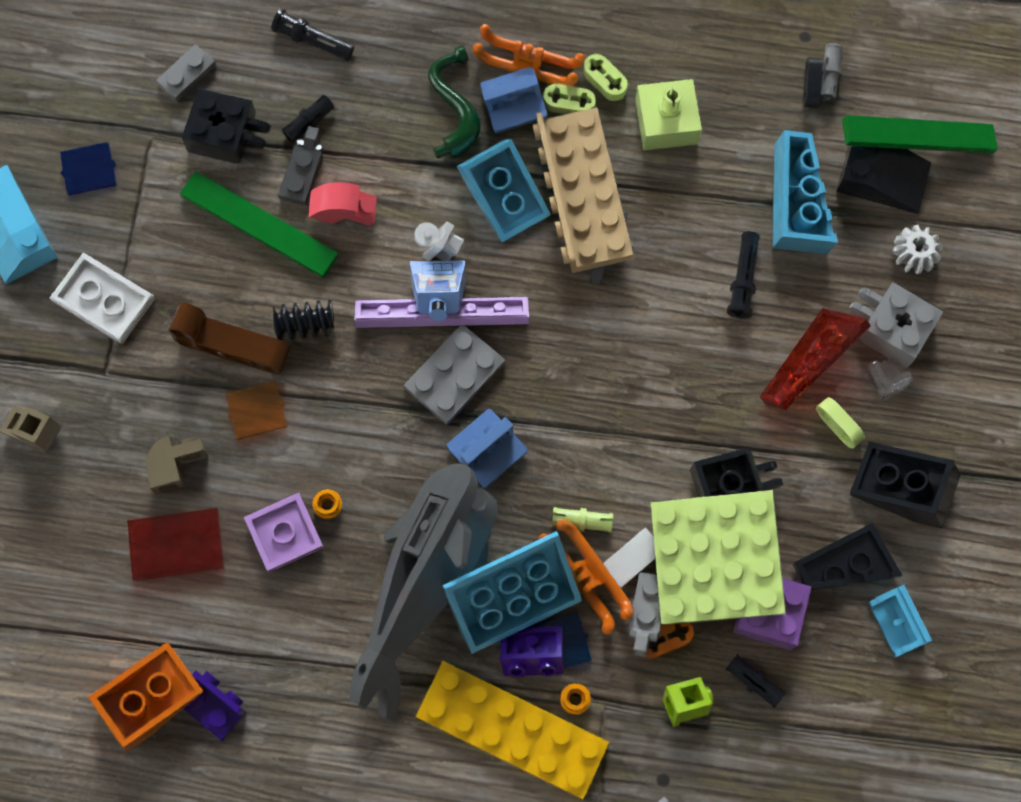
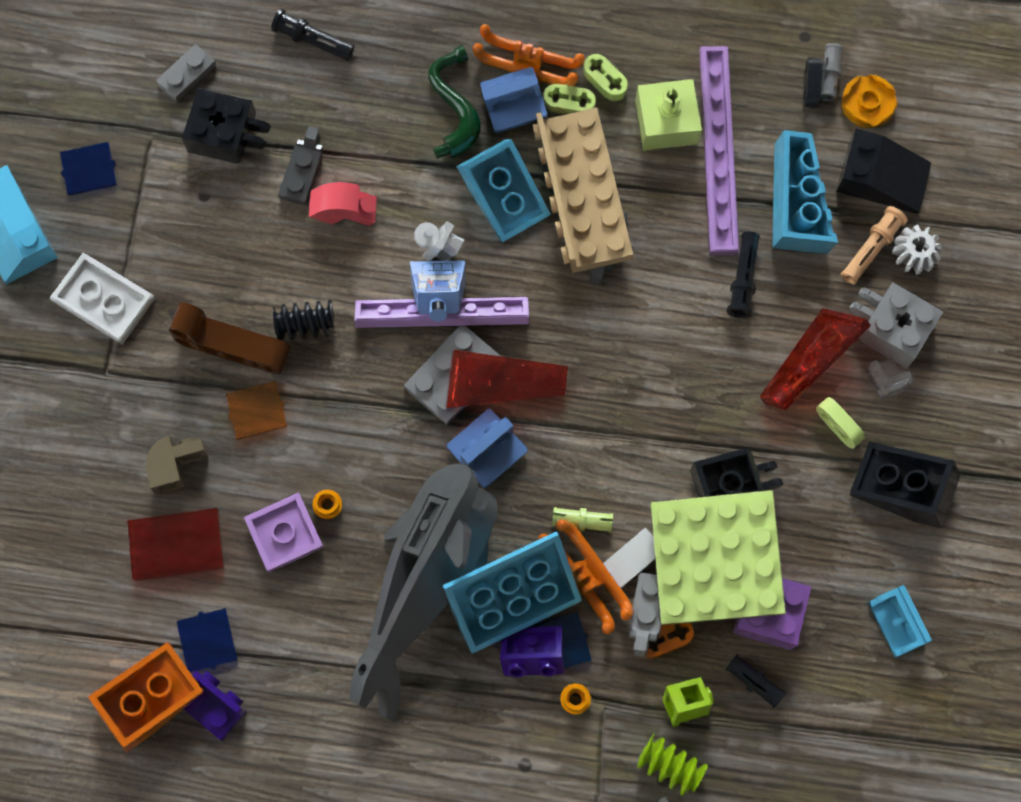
dark tan brick [0,405,61,453] -> none
green tile [180,171,339,279] -> none
black pin [281,94,335,143] -> none
yellow plate [415,661,609,800] -> none
black wing [792,523,903,591] -> none
green tile [842,115,998,154] -> none
none -> clear blue piece [176,608,238,673]
none -> clear red wing [445,350,568,409]
none -> lime piece [637,733,708,796]
none -> lavender tile [699,46,739,255]
none -> light orange tile [841,74,897,128]
none -> light nougat pin [841,206,908,285]

